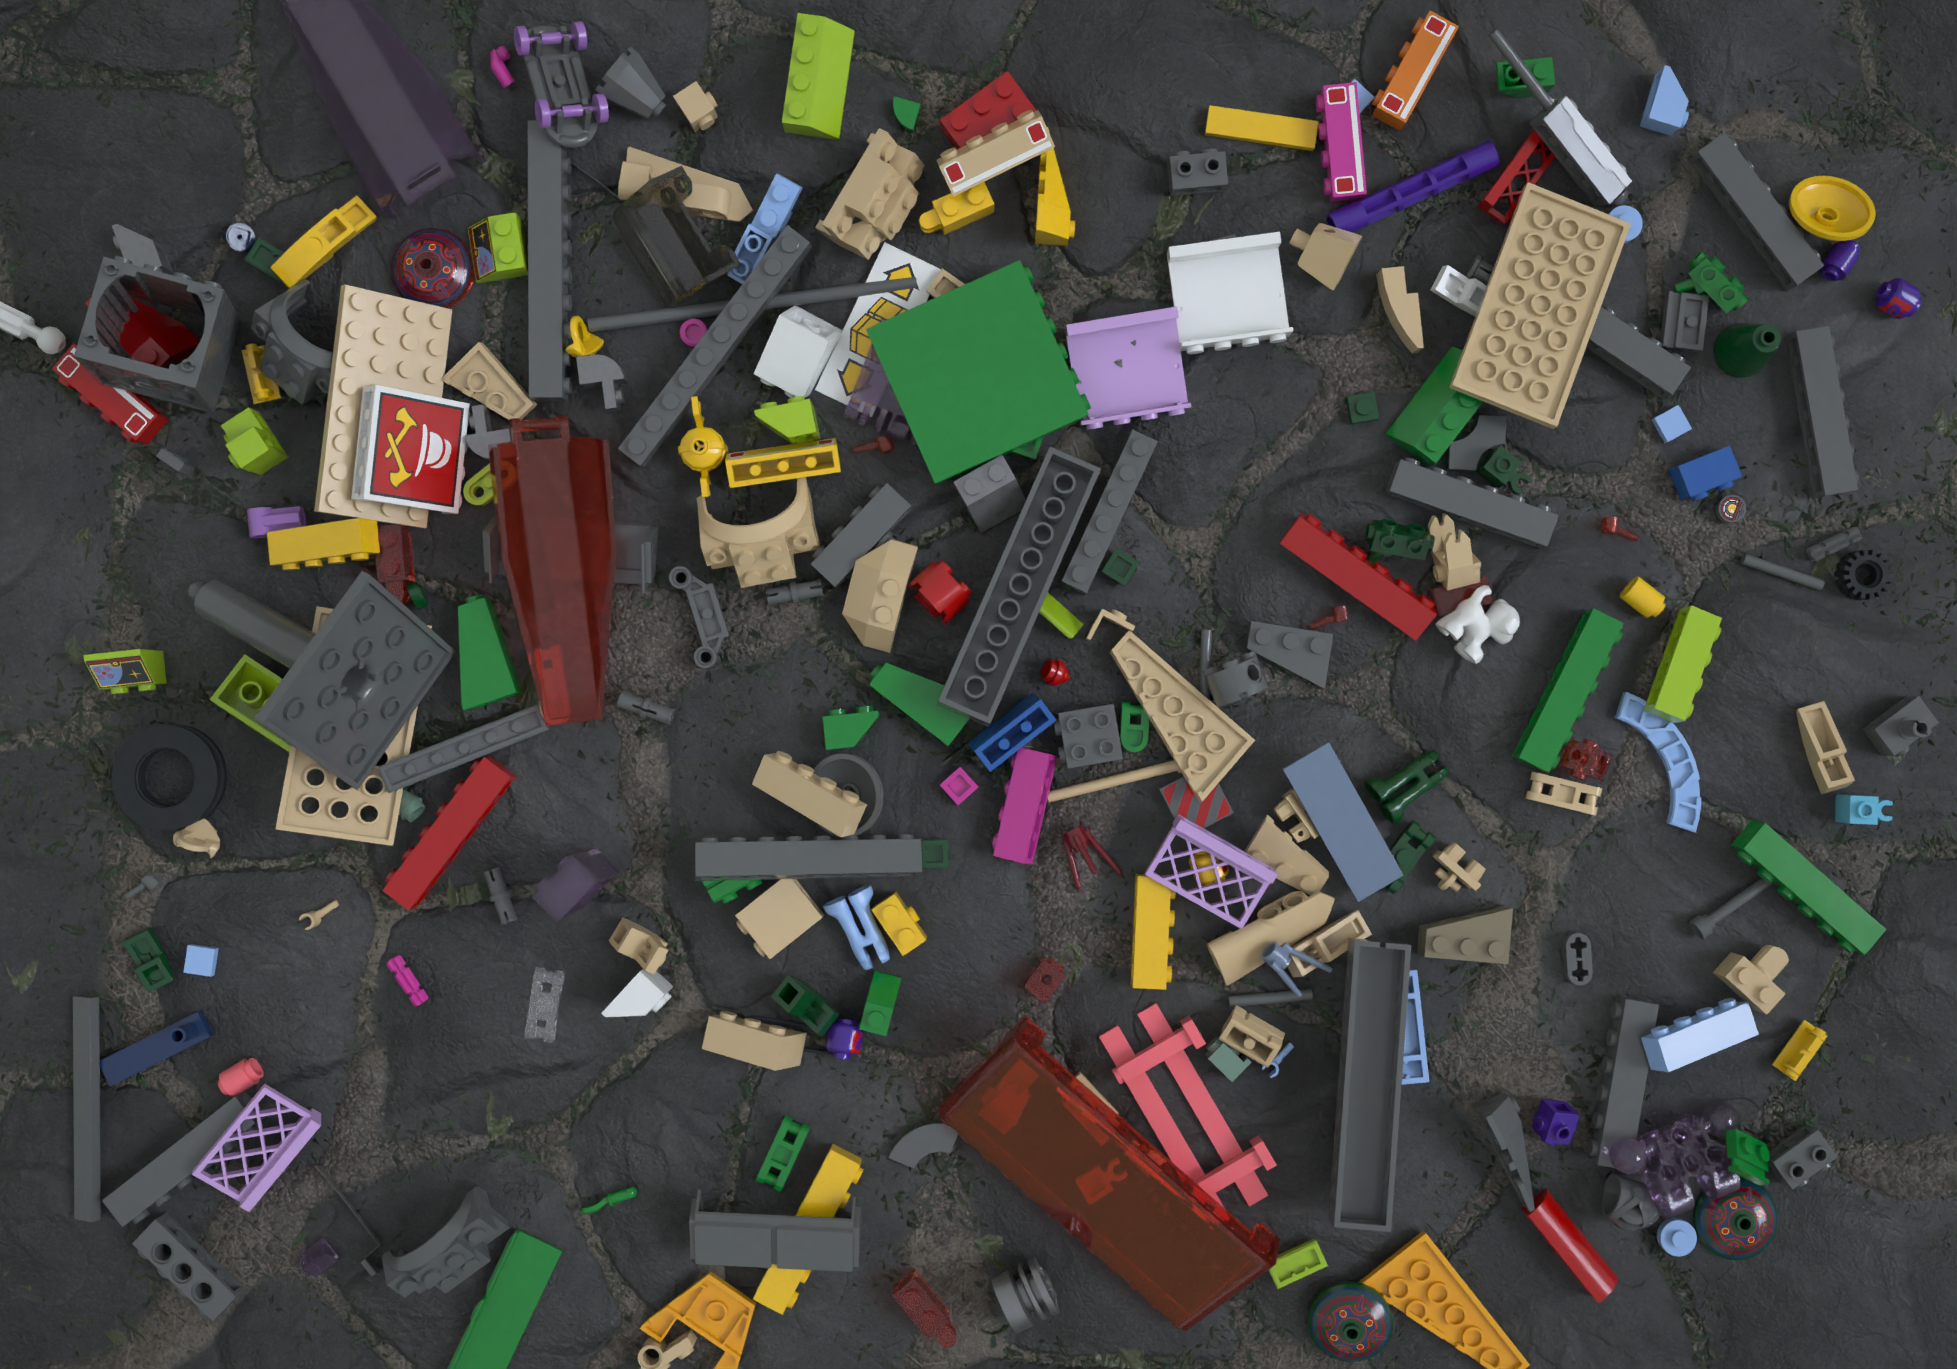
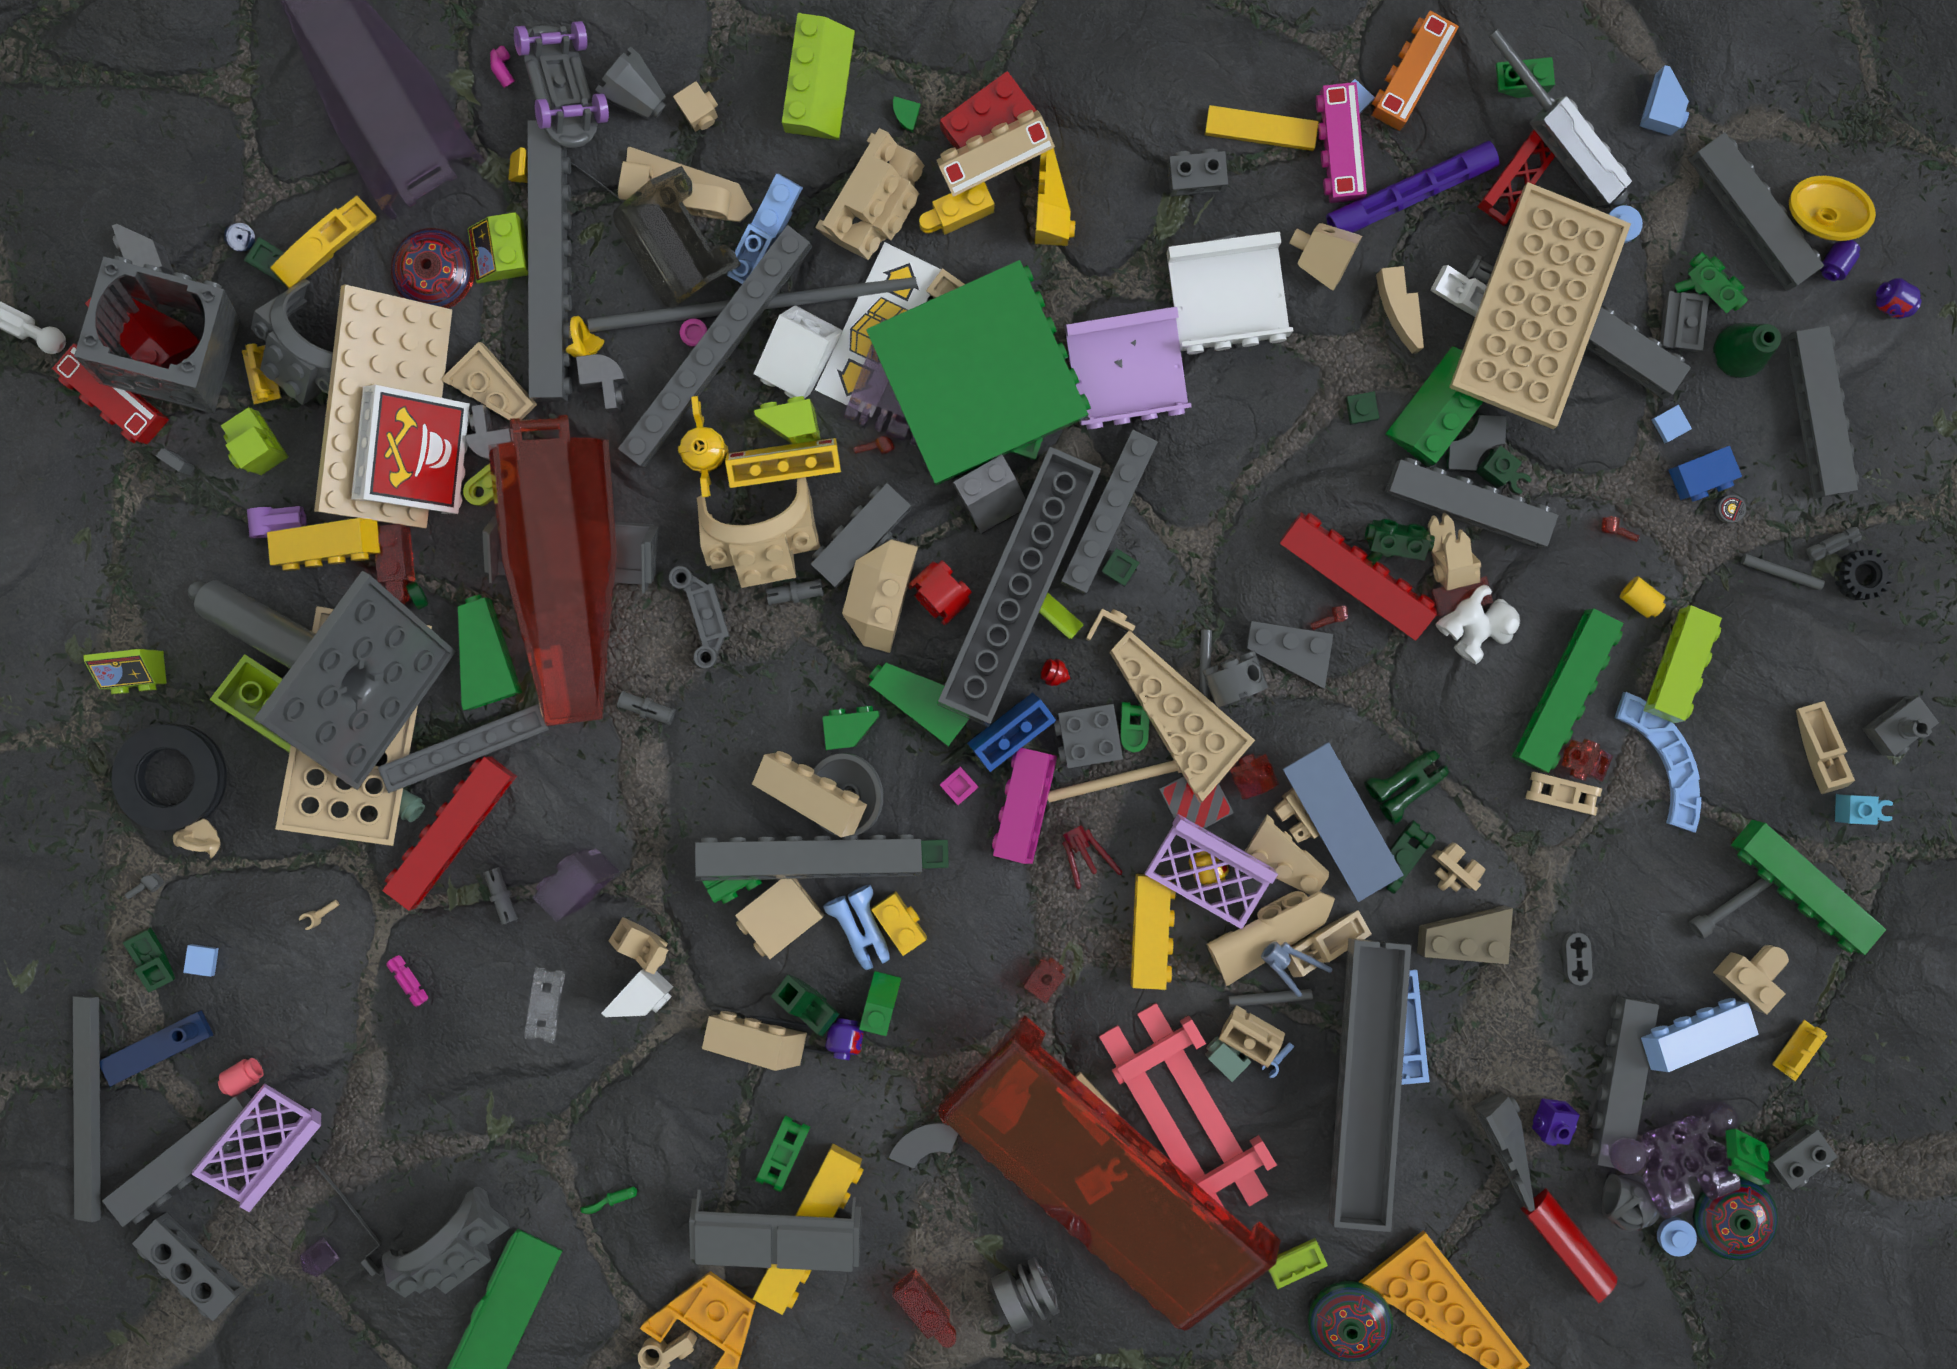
none -> yellow slope [508,148,528,183]
none -> clear red brick [1230,753,1279,800]

